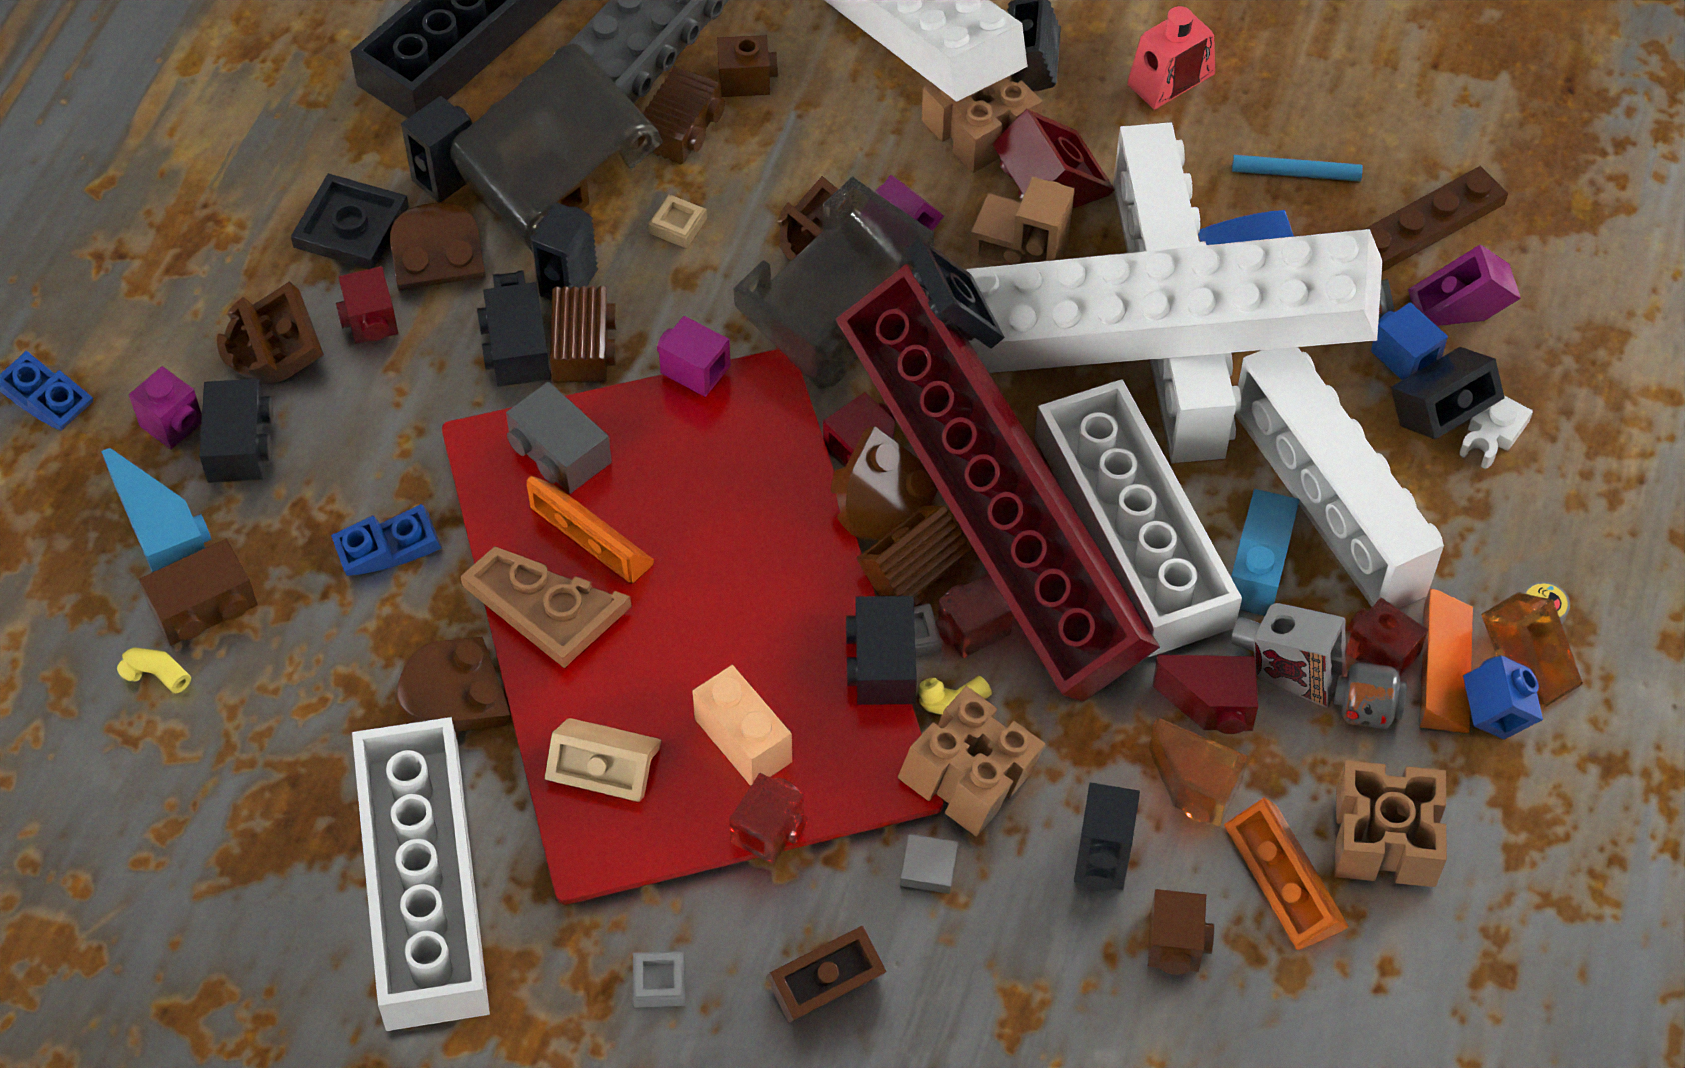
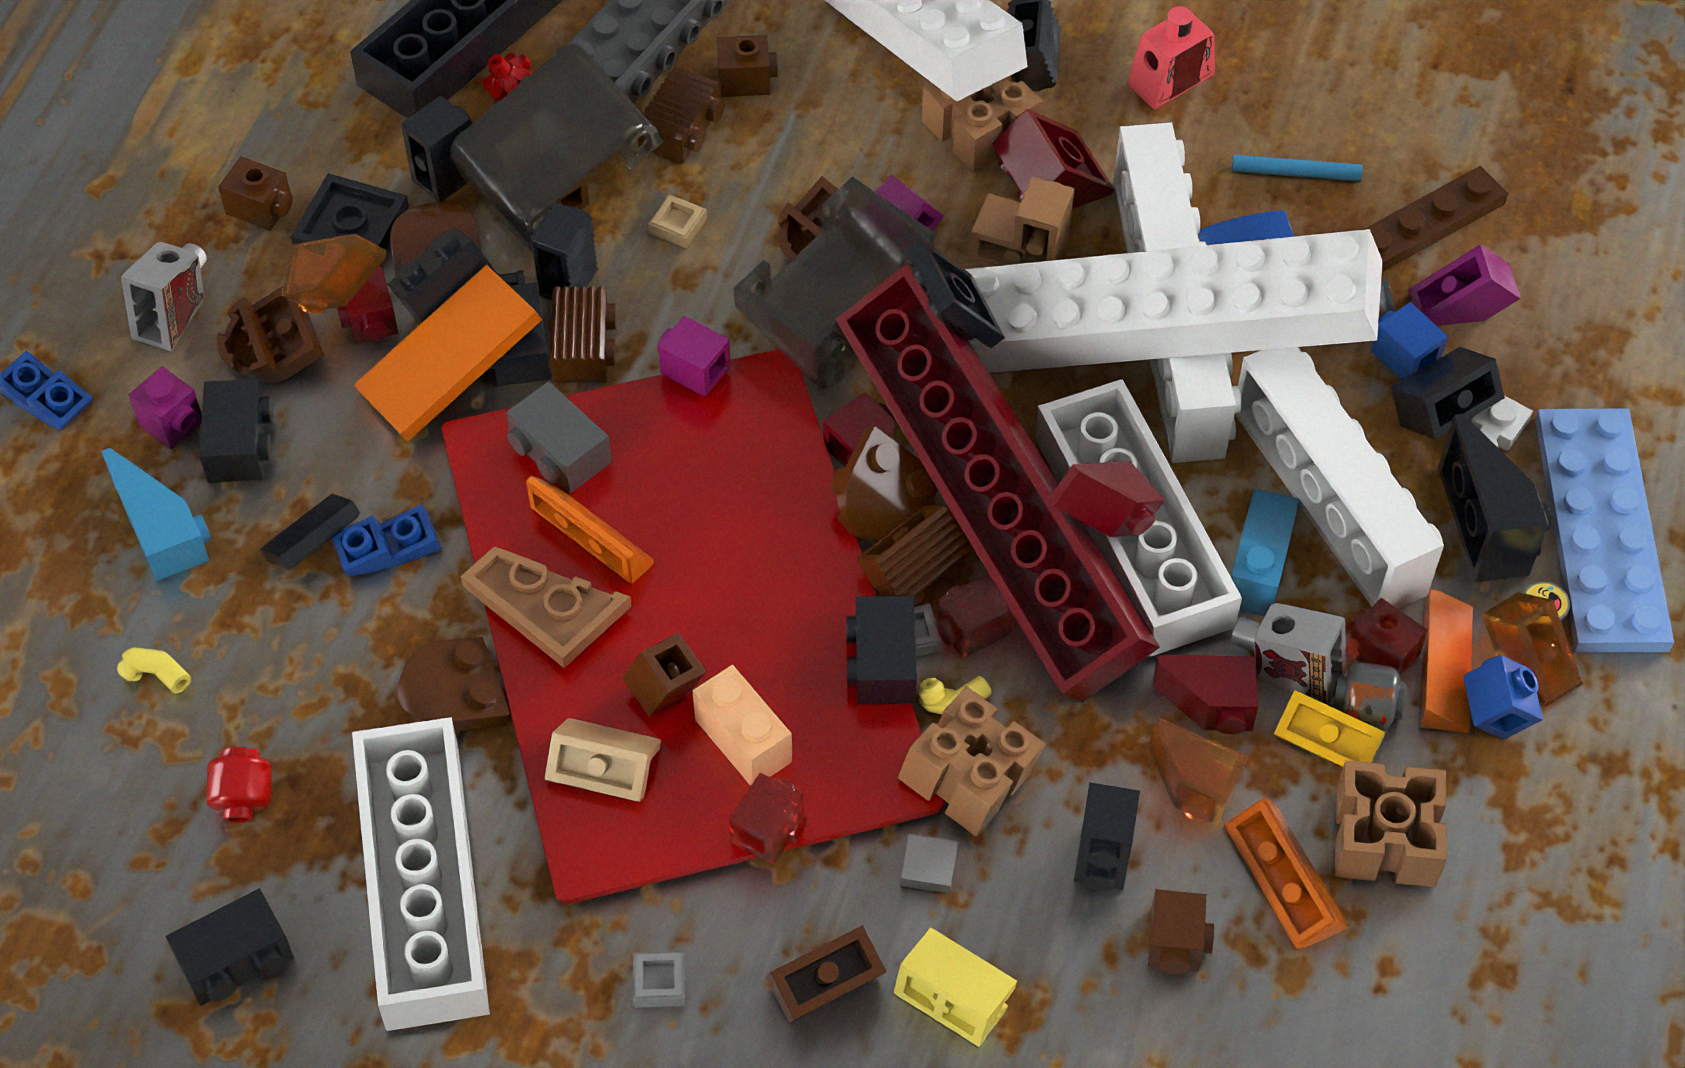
reddish brown brick [138,538,258,646] -> none
none -> light grey torso [121,242,207,352]
none -> black brick [165,888,294,1006]
none -> red head [206,747,272,823]
none -> reddish brown brick [218,156,293,231]
none -> black tile [260,493,361,570]
none -> clear orange slope [282,234,387,314]
none -> orange tile [353,264,542,442]
none -> black brick [387,227,500,324]
none -> red plant [482,53,534,102]
none -> reddish brown brick [622,632,706,717]
none -> light yellow hinge [893,927,1017,1048]
none -> dark red slope [1047,461,1165,537]
none -> yellow plate [1274,690,1385,768]
none -> black slope [1438,414,1551,583]
none -> light blue plate [1535,409,1674,653]

